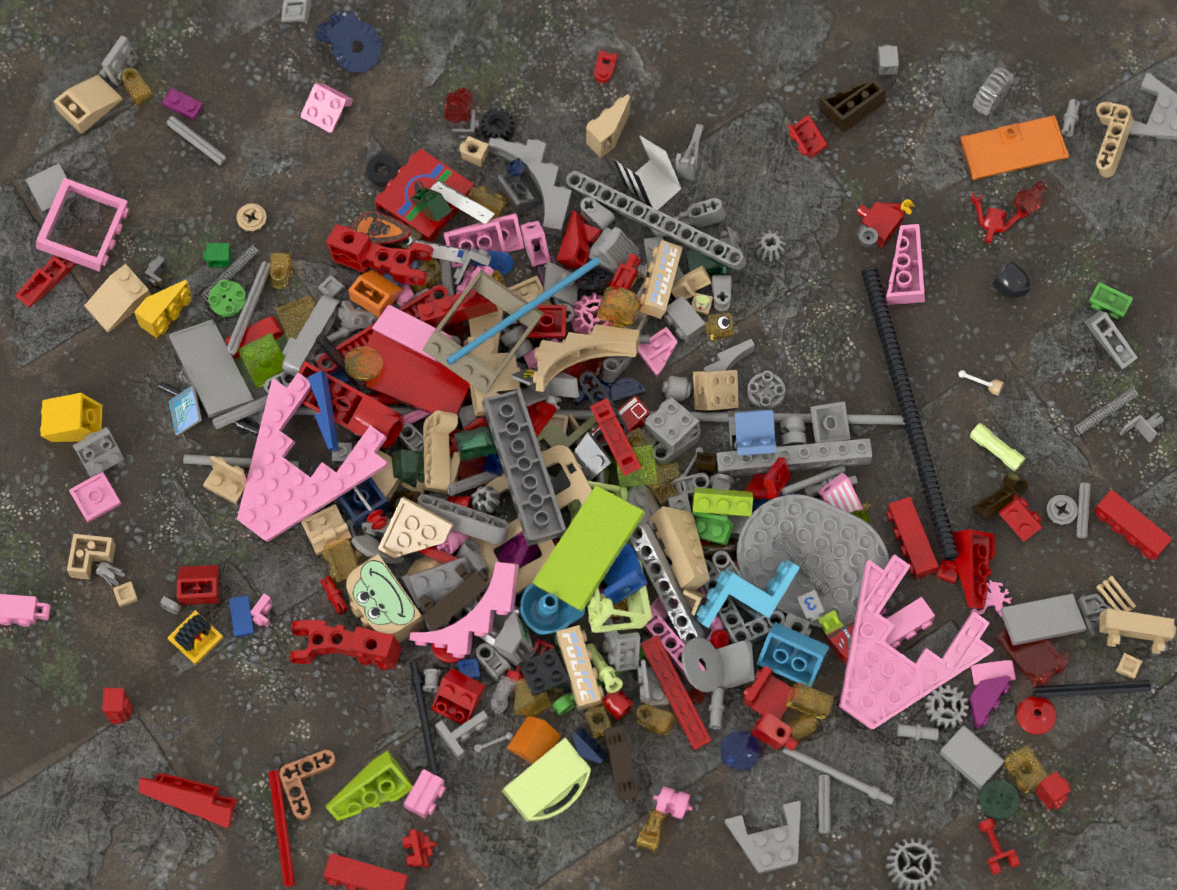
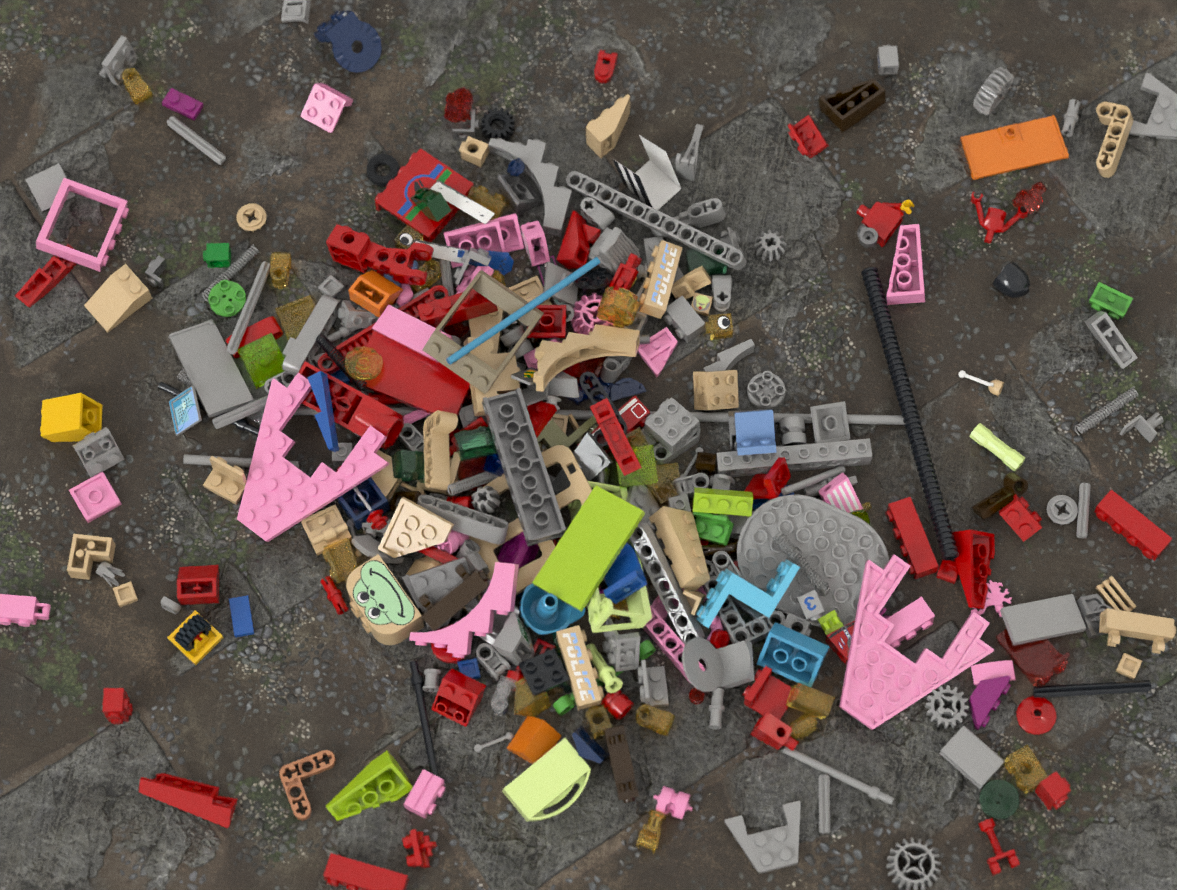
tan slope [54,75,123,134] -> none
yellow slope [134,280,192,339] -> none
bright pink bracket [250,594,272,627] -> none
red axle [268,770,295,887] -> none
red brick [290,620,402,670] -> none
shield [352,212,411,245] -> none
light grey bracket [435,710,489,761] -> none
red tile [640,635,712,750] -> none
light grey head [661,376,691,402] -> none
clear blue dish [720,731,760,771] -> none
light grey pin [897,724,939,741] -> none

